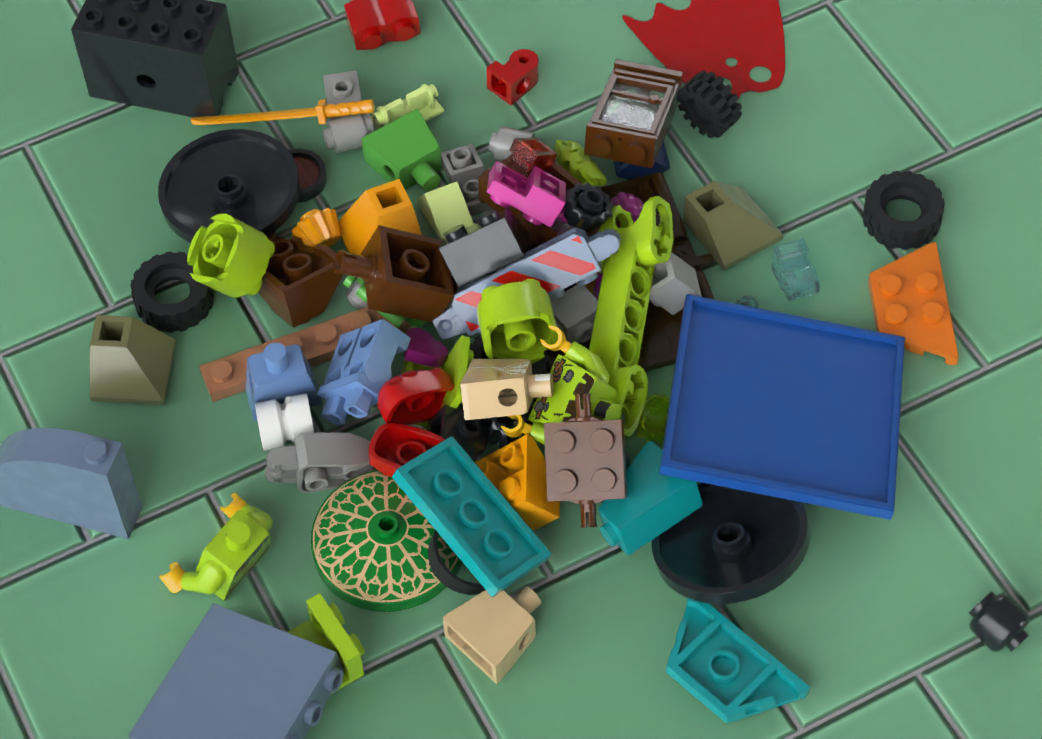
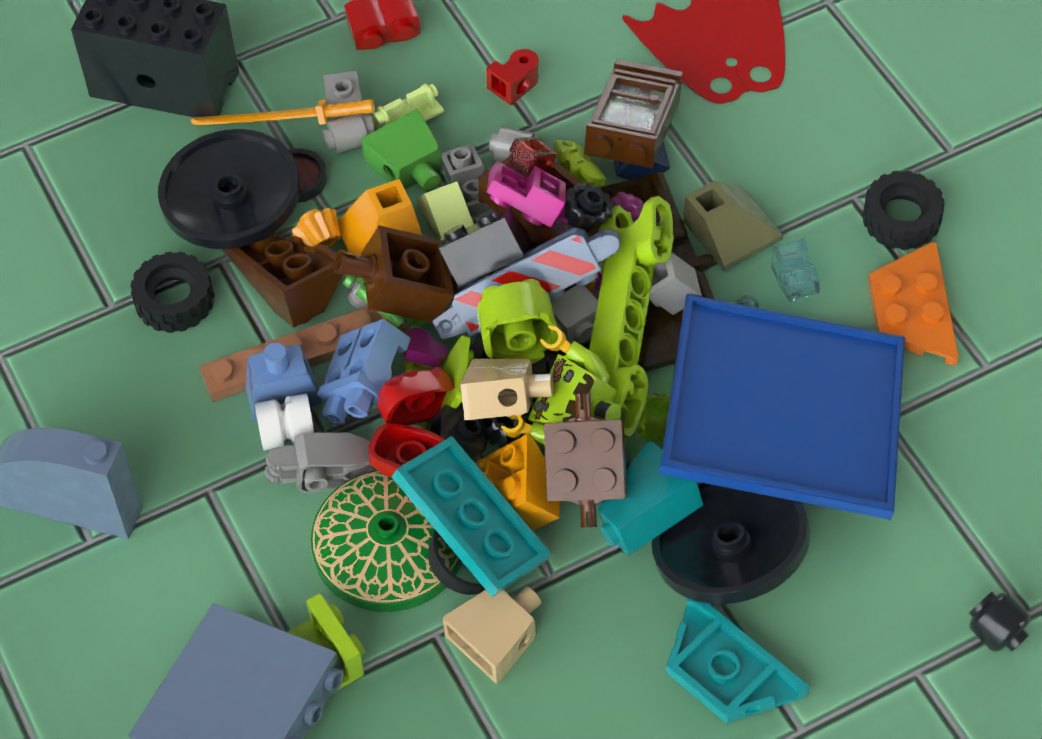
olive slope [90,315,176,405] -> none
lime torso [159,493,273,601] -> none
lime brick [187,214,275,298] -> none
black tyre [676,71,742,138] -> none

